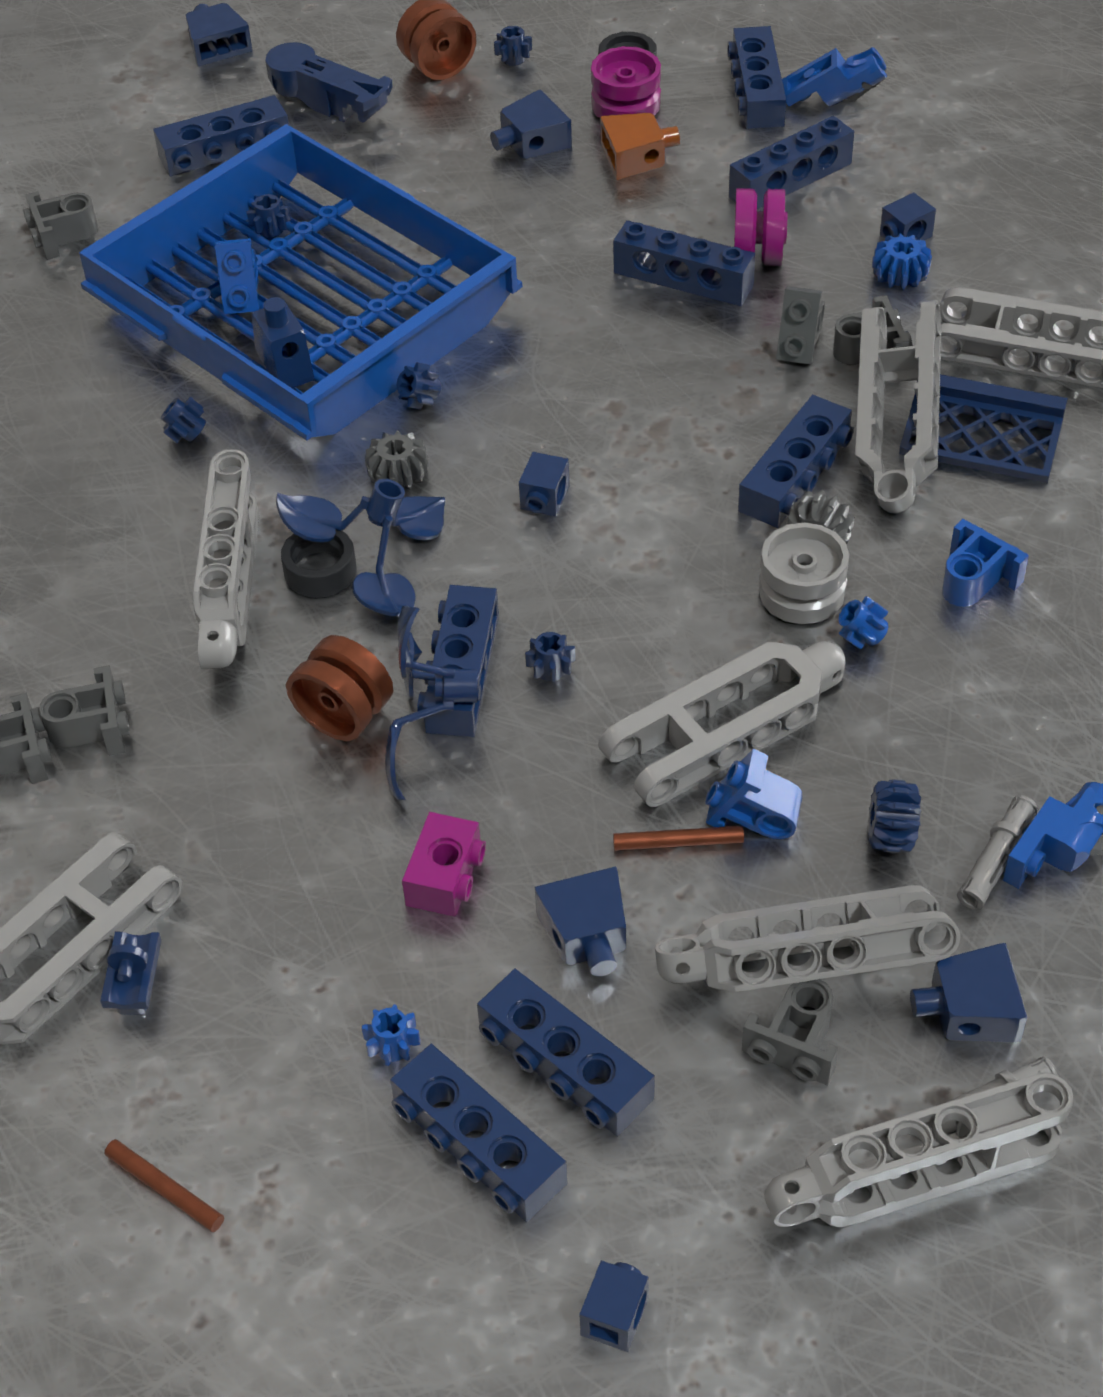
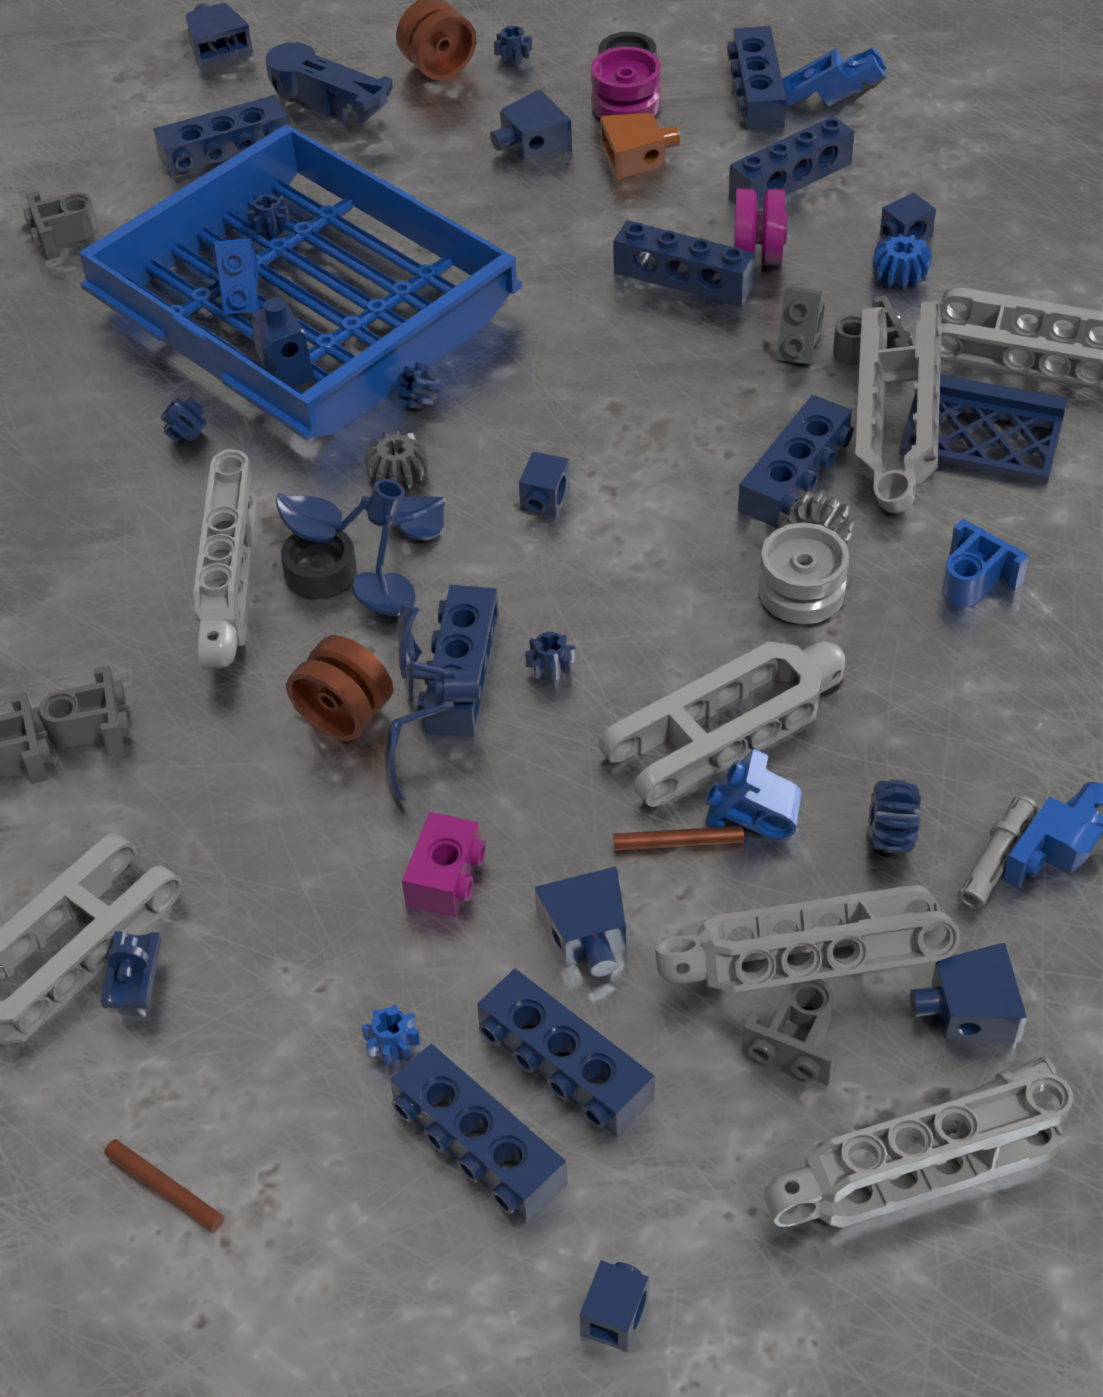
blue gear [838,596,888,649] -> none

